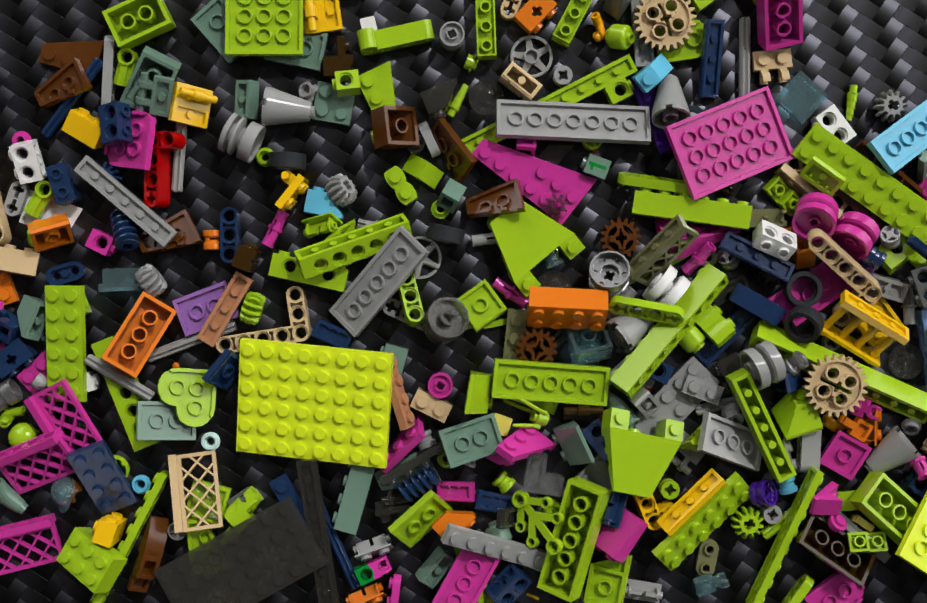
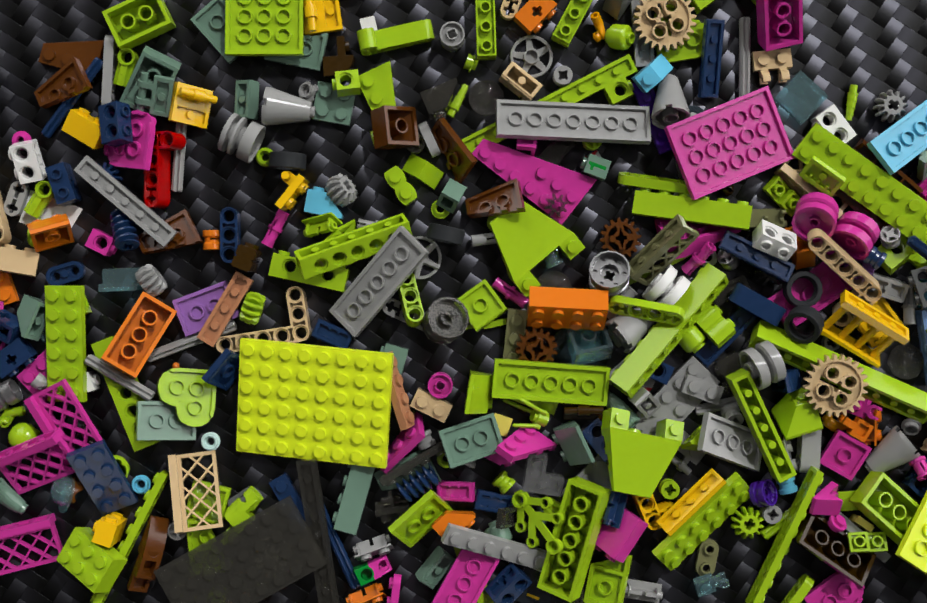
flat silver wheel [784,351,809,375] -> none

